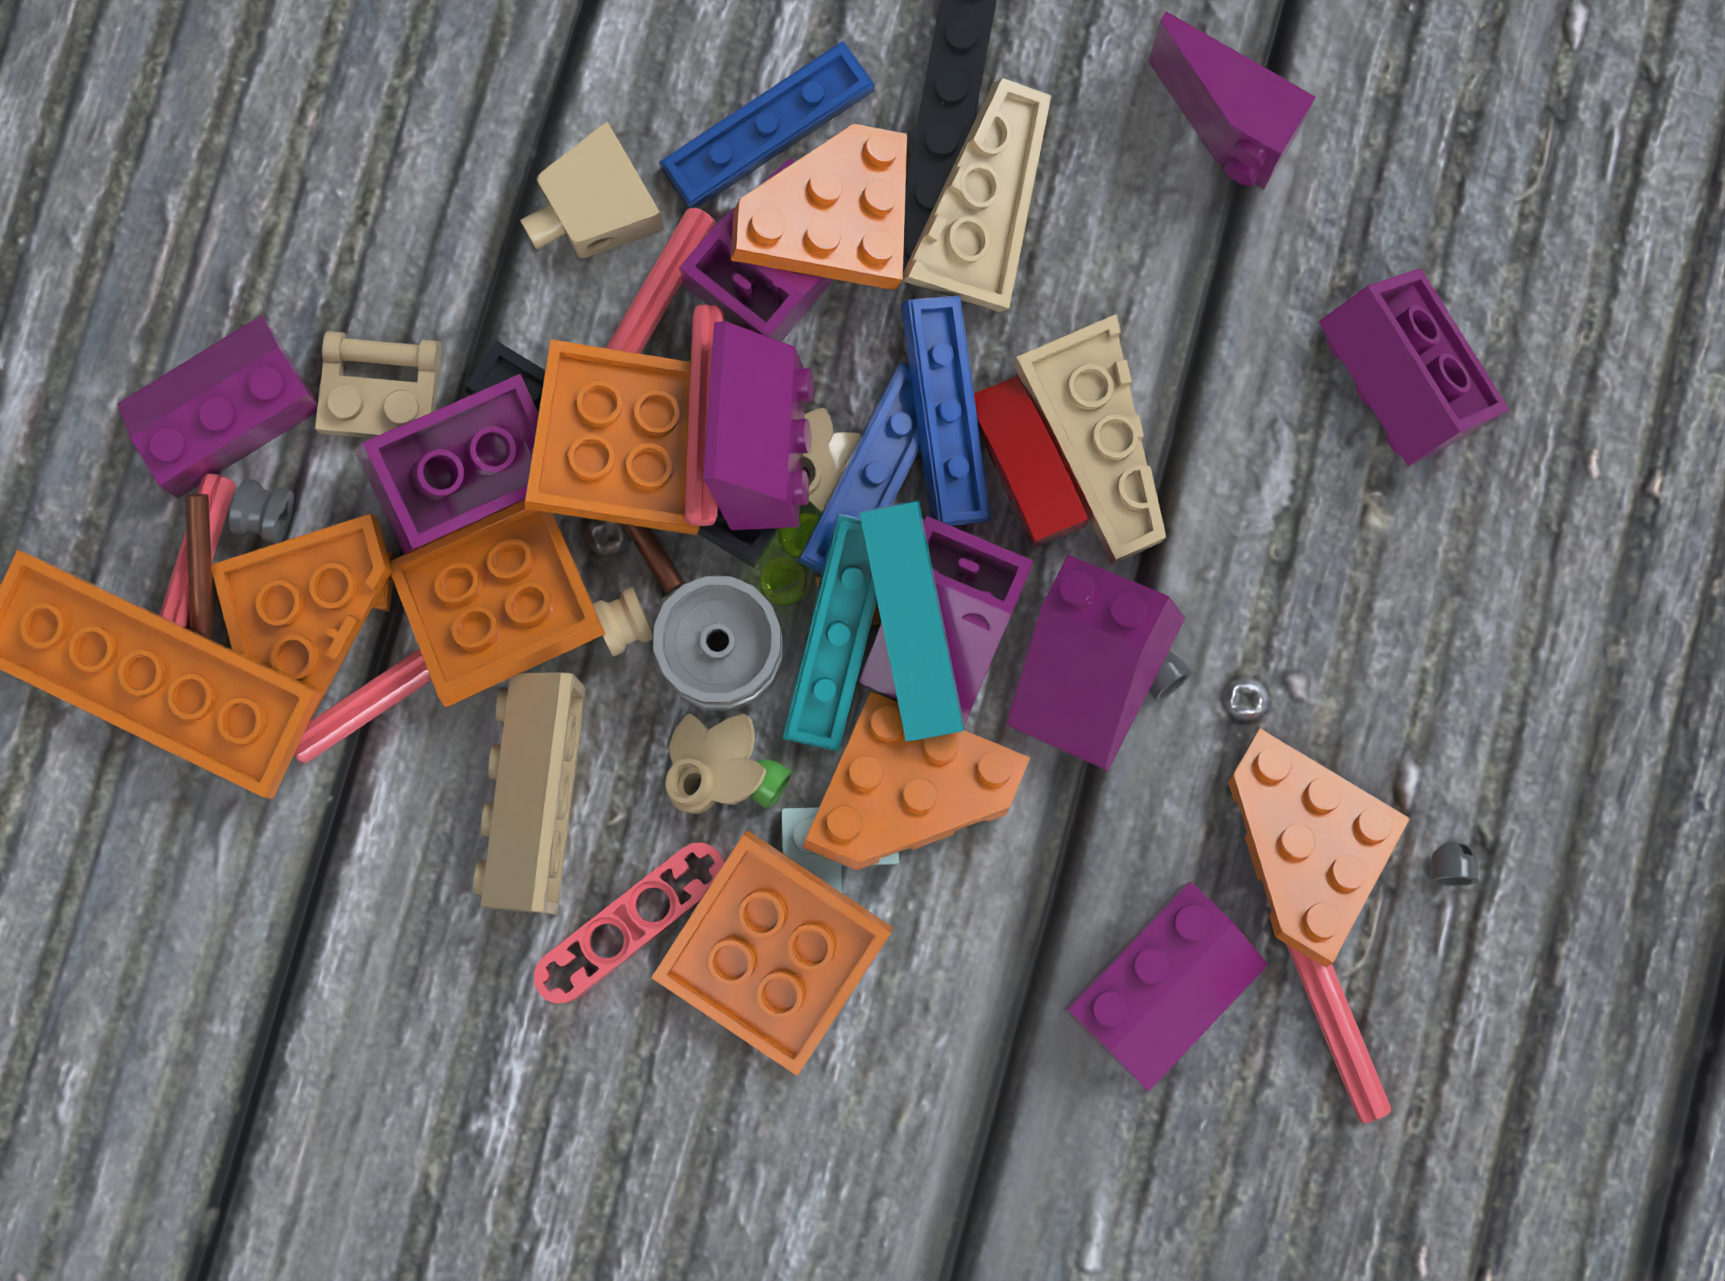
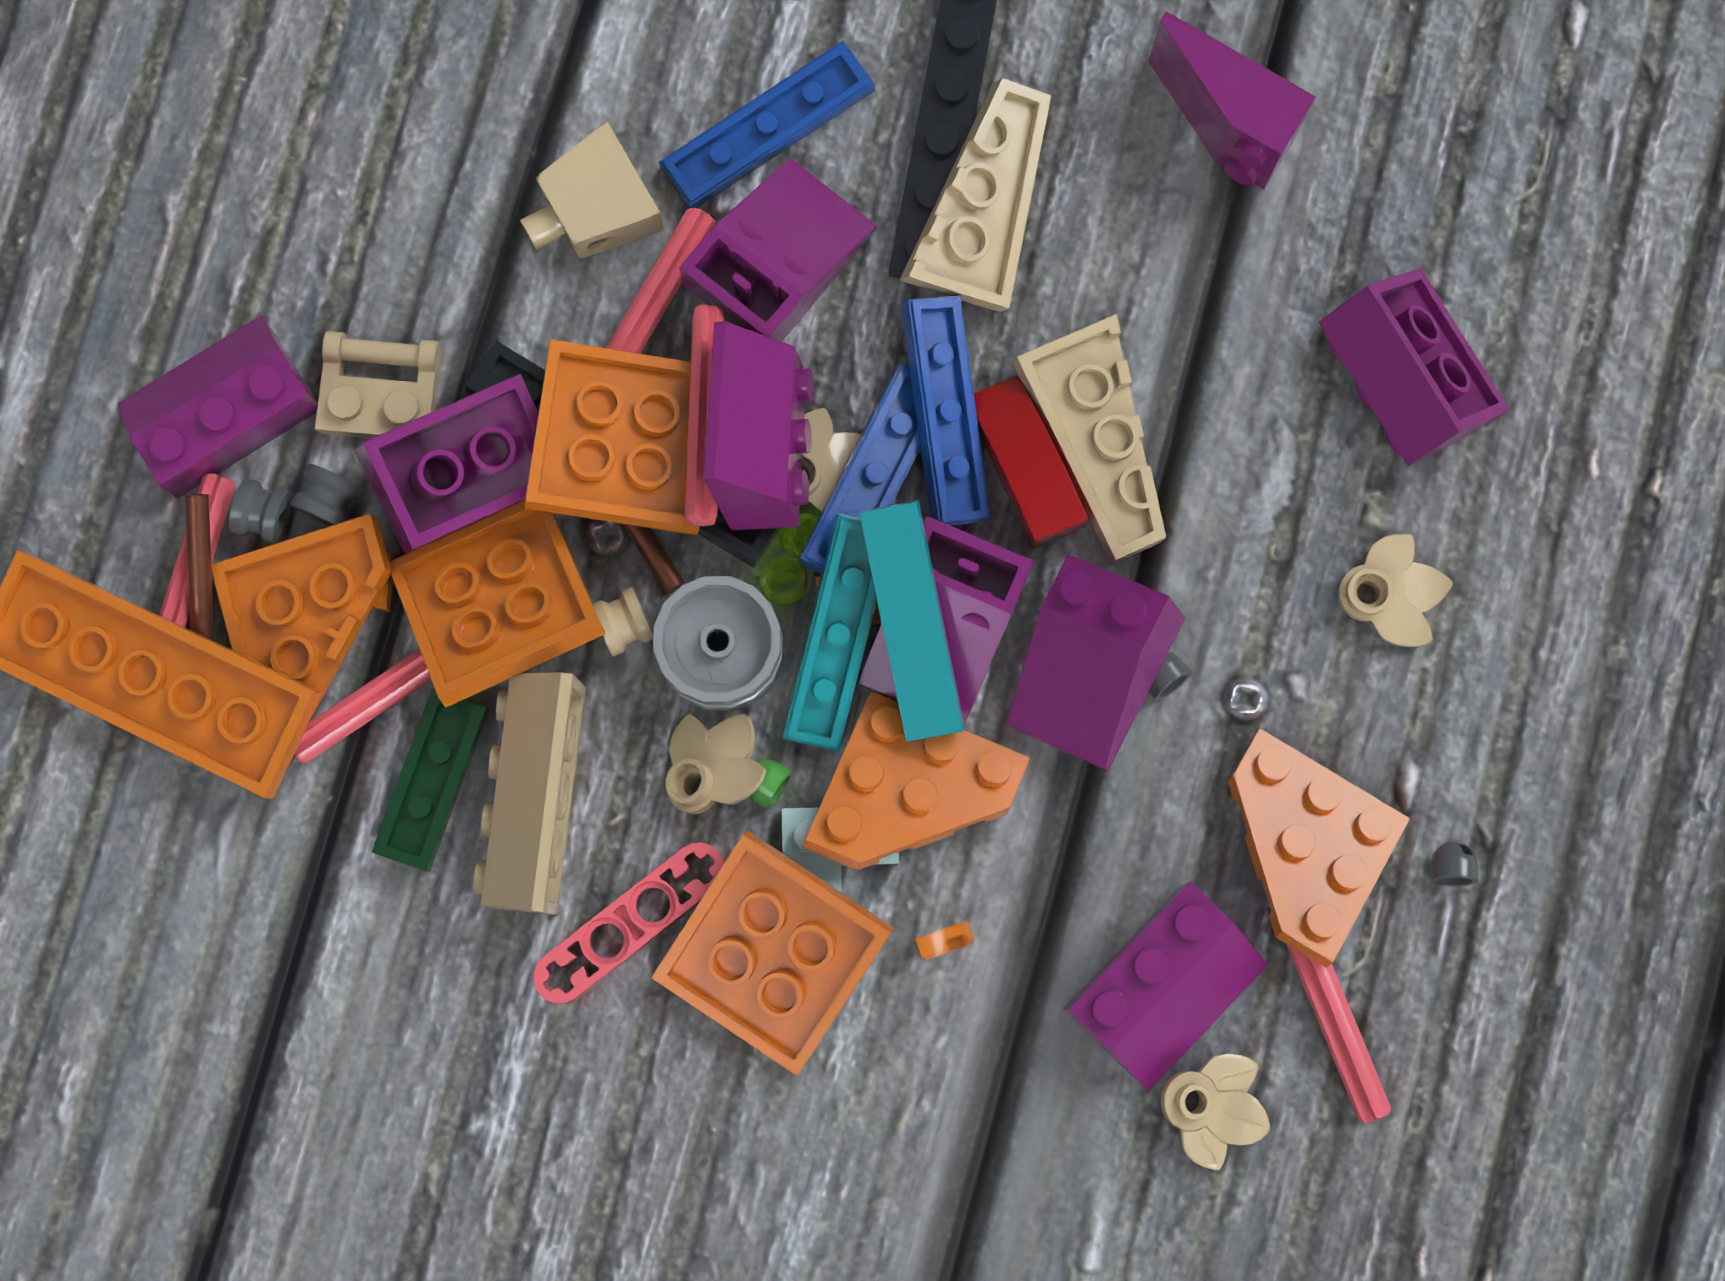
plate [731,123,907,291] -> none
none -> dark grey wheel [289,463,361,526]
none -> dark green plate [372,689,489,872]
none -> orange tile [914,920,975,961]
none -> tan plate [1161,1054,1270,1170]
none -> tan plate [1338,534,1453,647]

